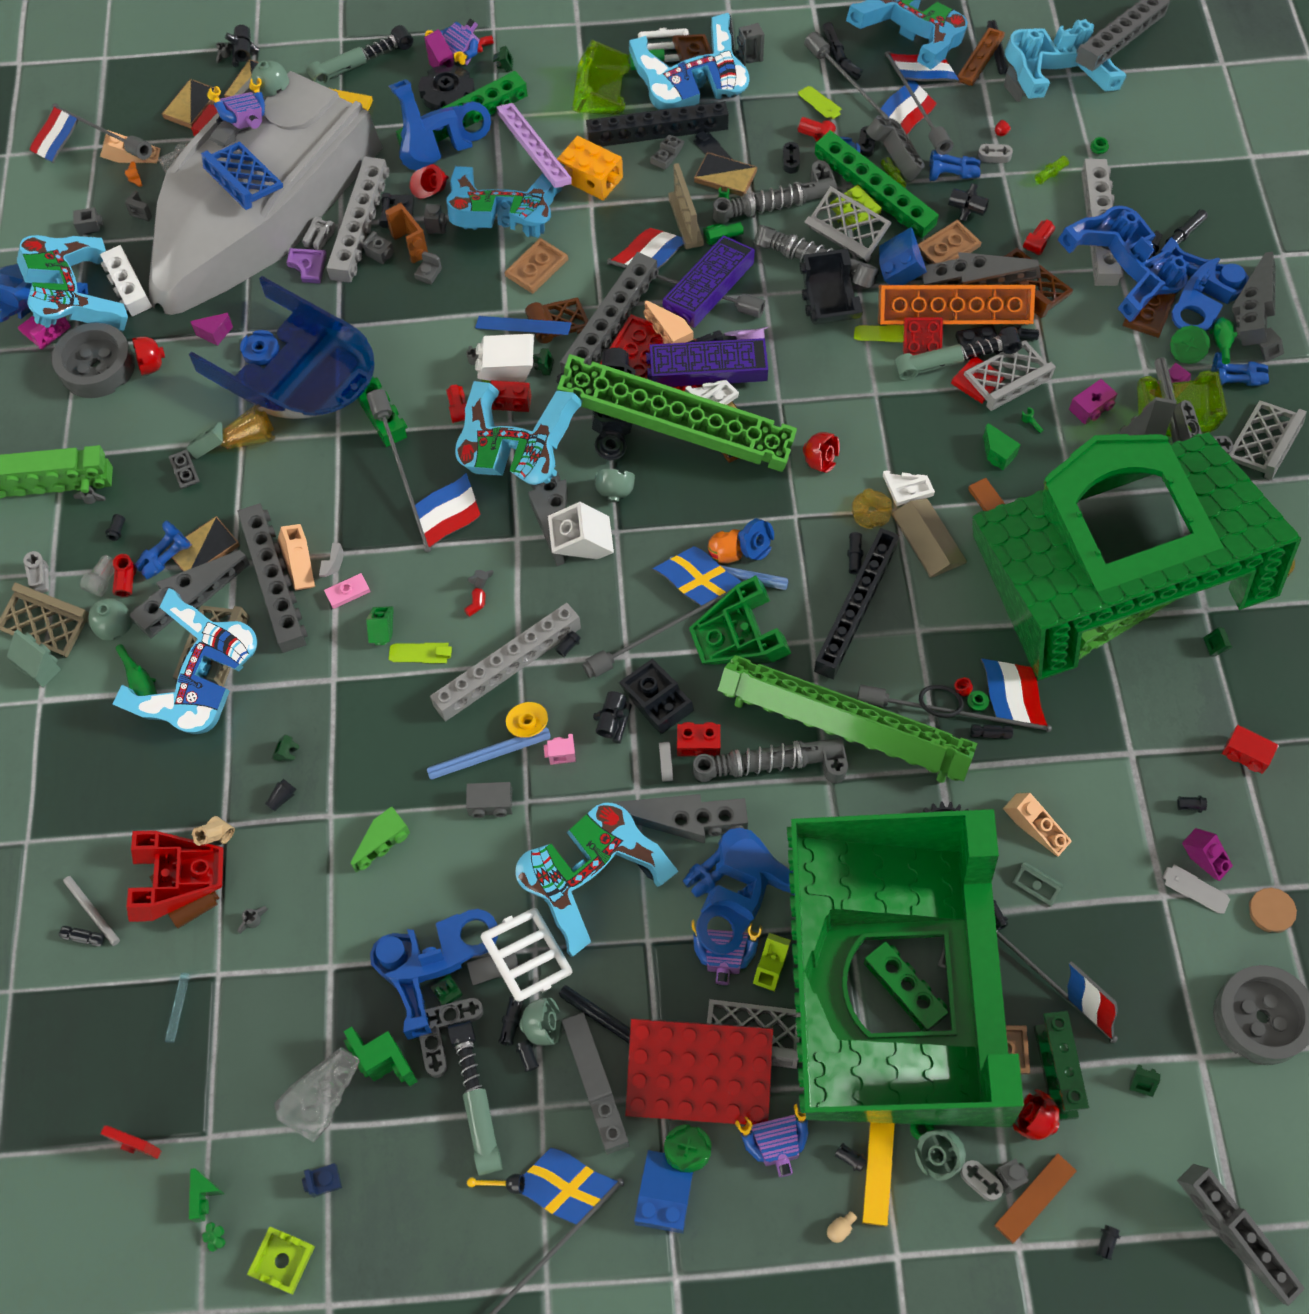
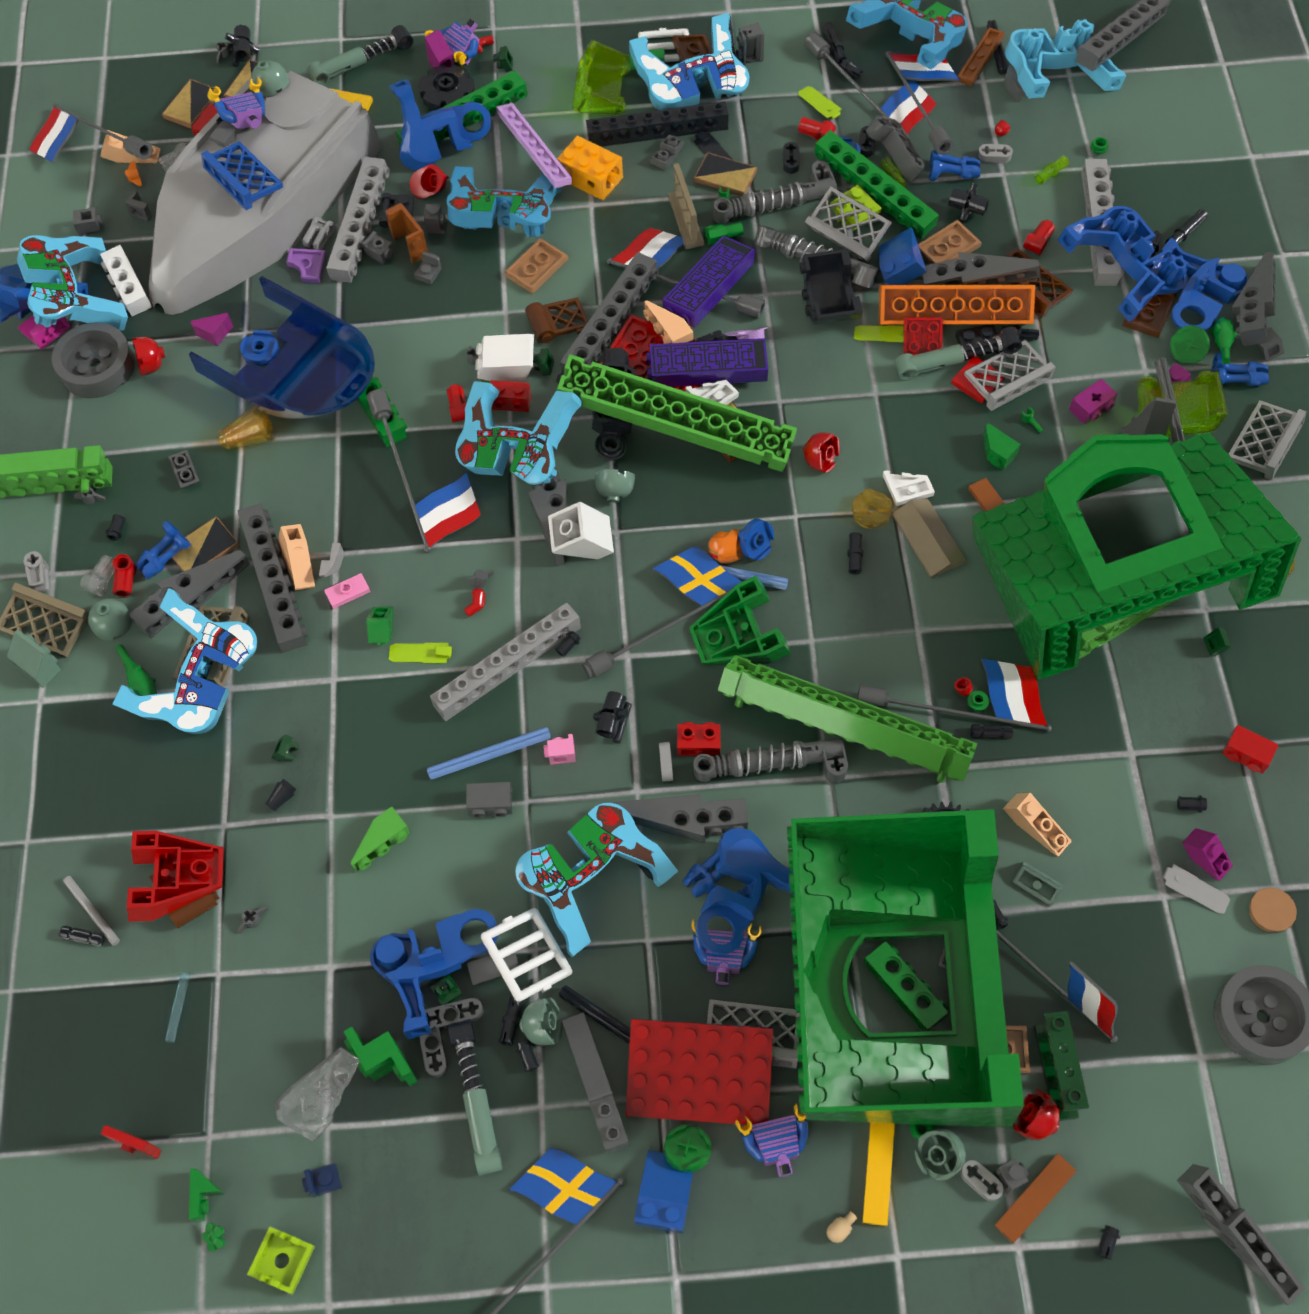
sand green slope [187,422,223,459] -> none
tan piece [191,816,235,846] -> none
black hinge [467,1174,525,1194] -> none
blue sticker [475,316,572,335] -> none
yellow dish [506,702,548,738] -> none
black slope [619,658,694,734] -> none
lime brick [753,933,791,991] -> none
black brick [814,528,900,679] -> none
black pin [835,1143,867,1172] -> none
black tyre [919,685,963,718] -> none
dark green tile [1129,1065,1160,1097] -> none
dark grey beam [1174,400,1233,453] -> none

